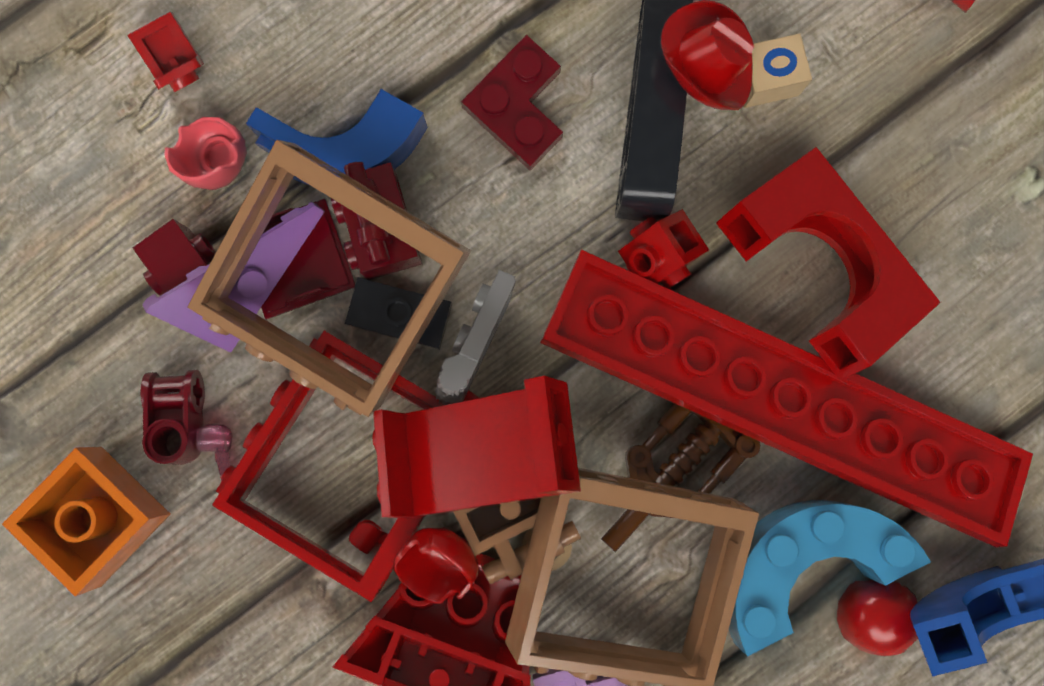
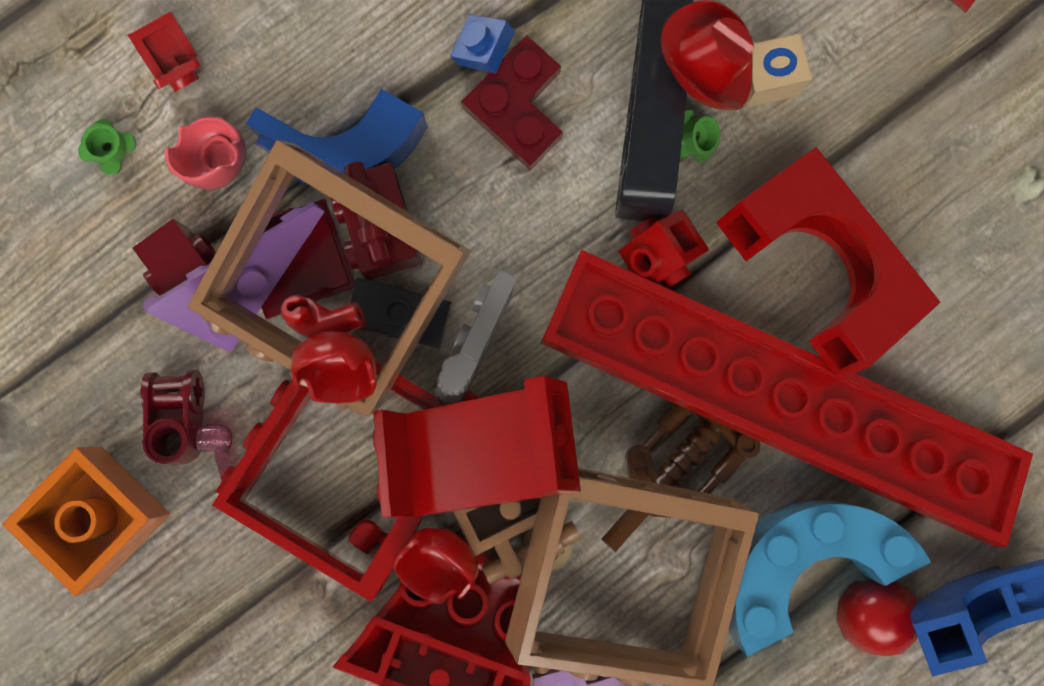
none -> bright green plate [78,119,136,175]
none -> red arm [281,295,366,338]
none -> red hair [291,331,377,404]
none -> blue plate [450,14,515,73]
none -> bright green plate [680,109,721,162]

